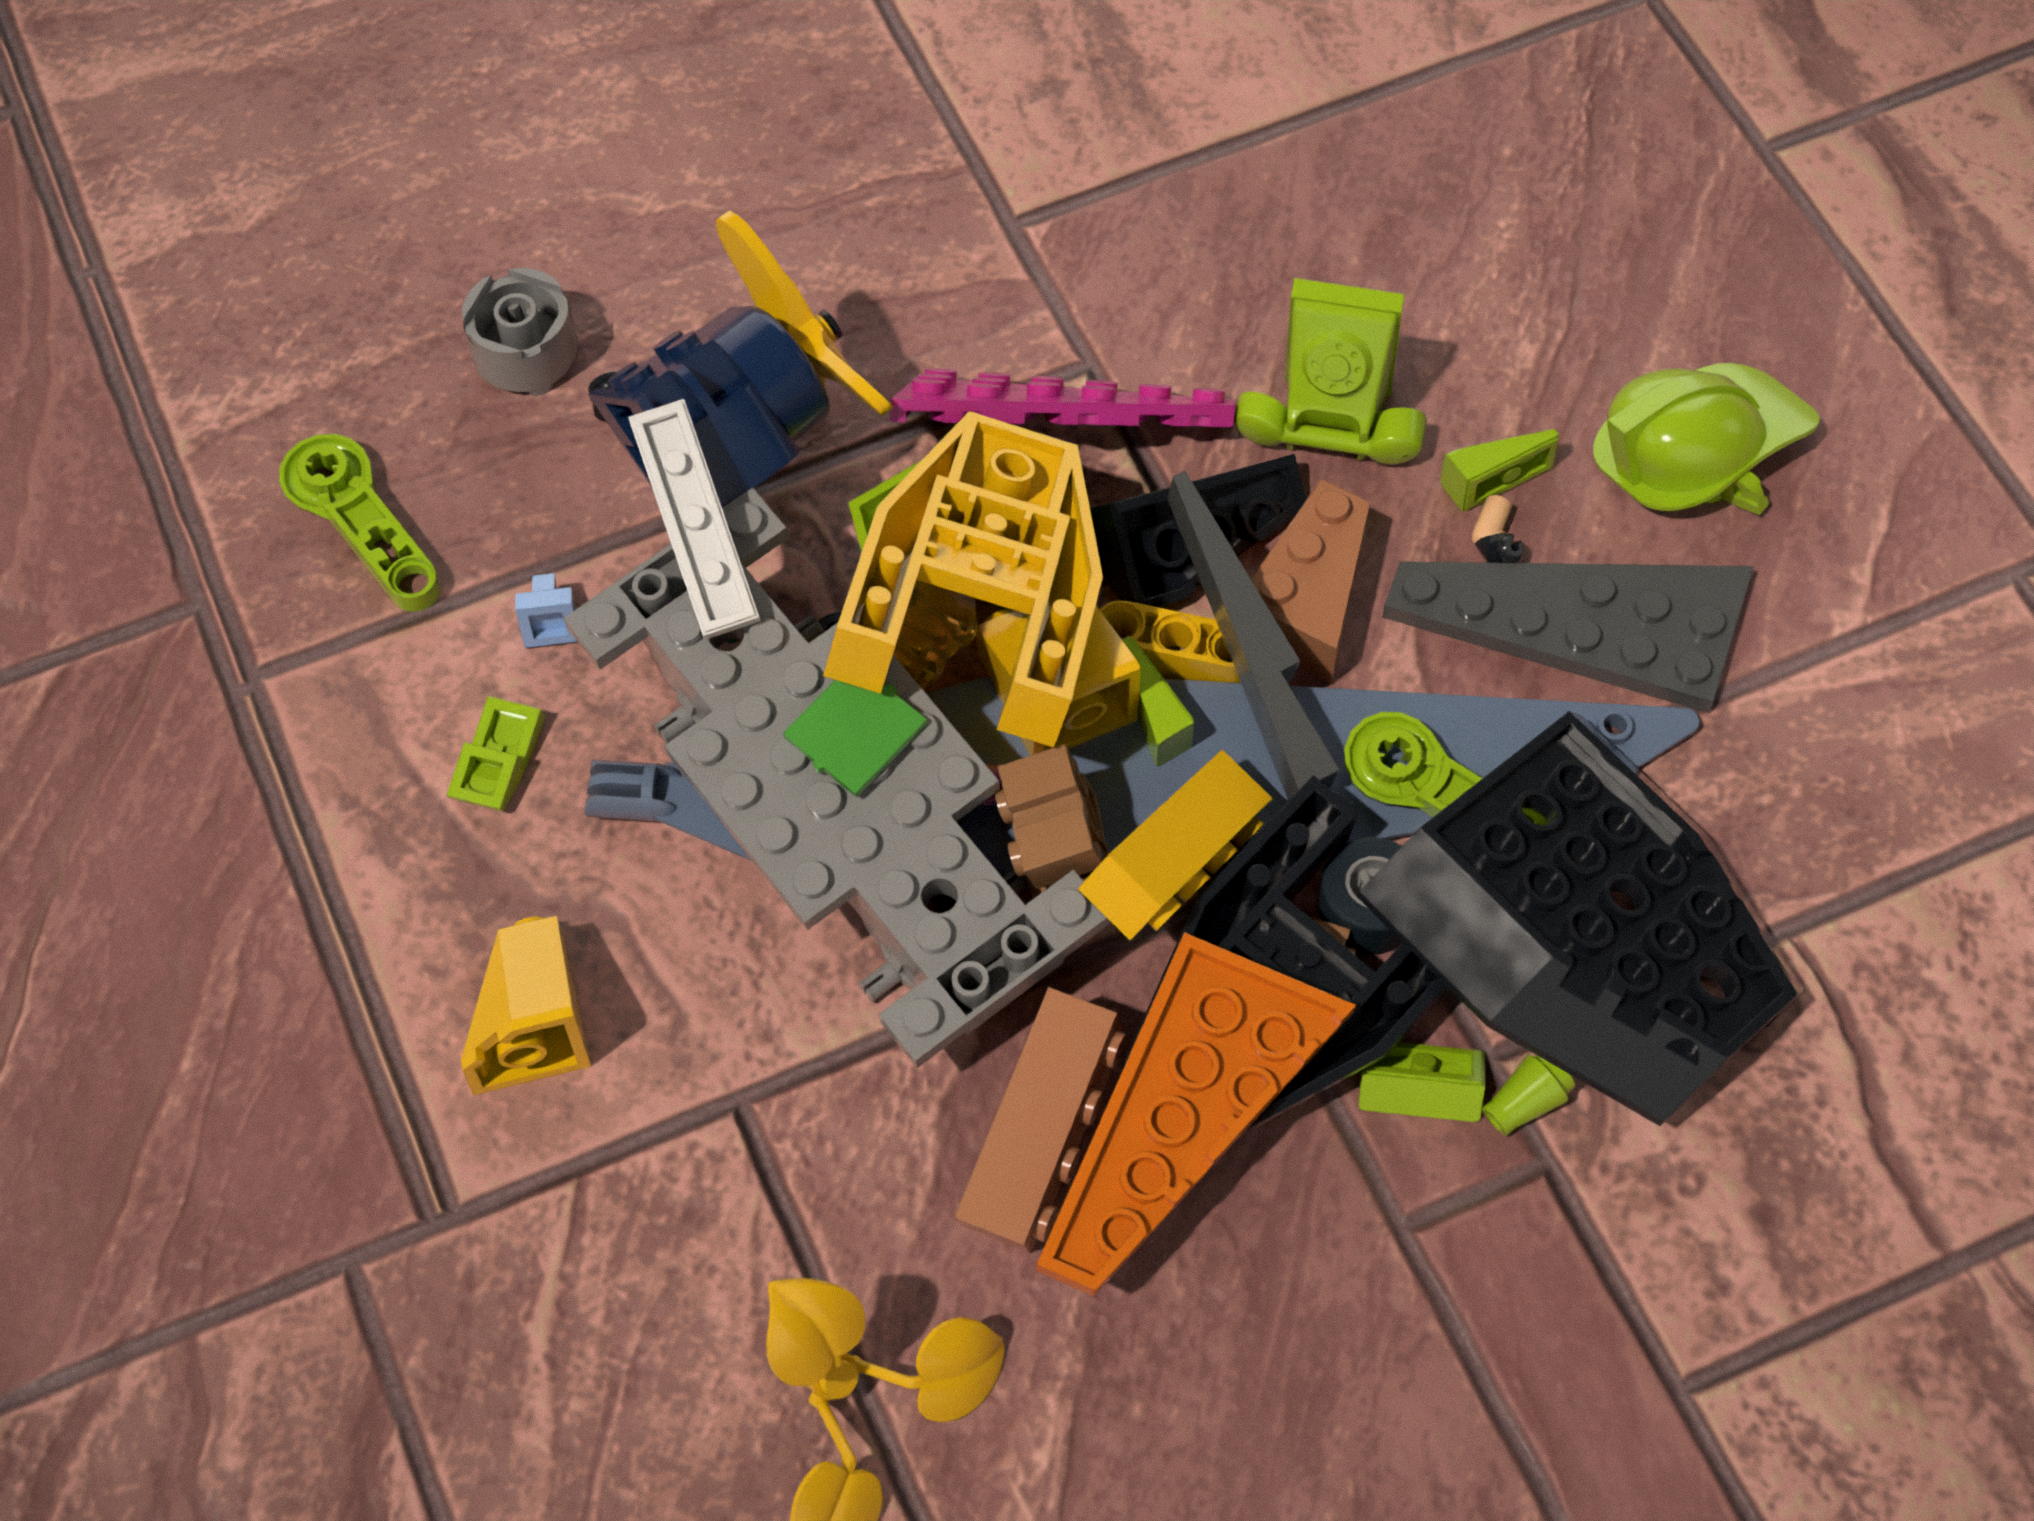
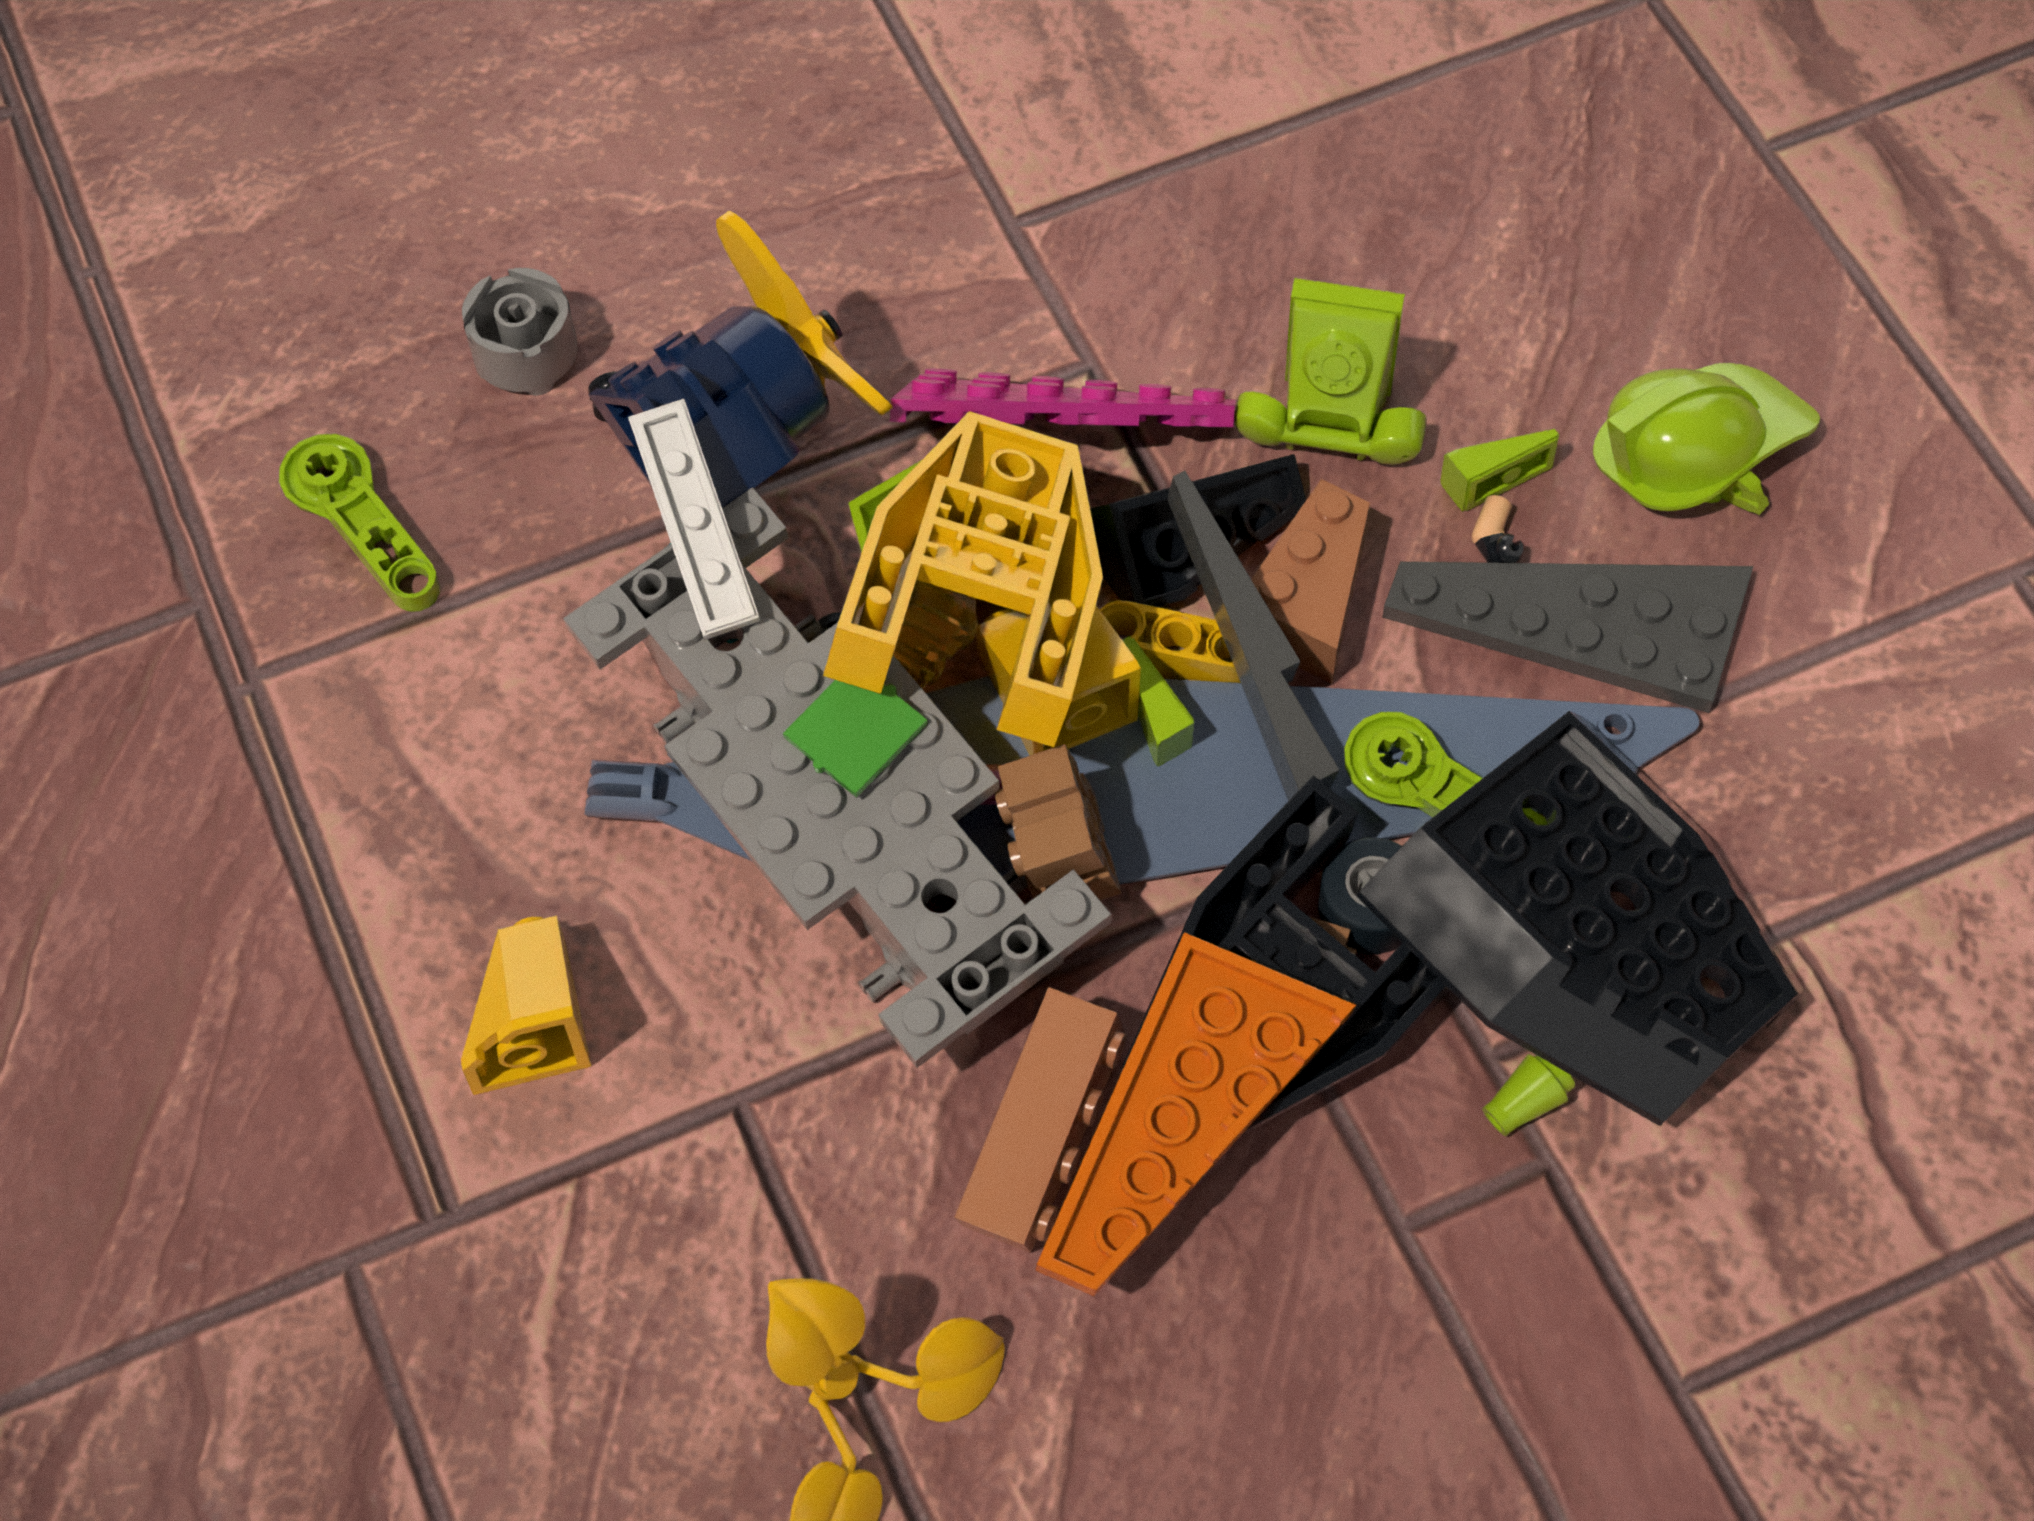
lime slope [446,696,546,812] -> none
light blue tile [515,573,577,648] -> none
yellow brick [1078,749,1273,940] -> none
lime slope [1358,1042,1485,1122] -> none

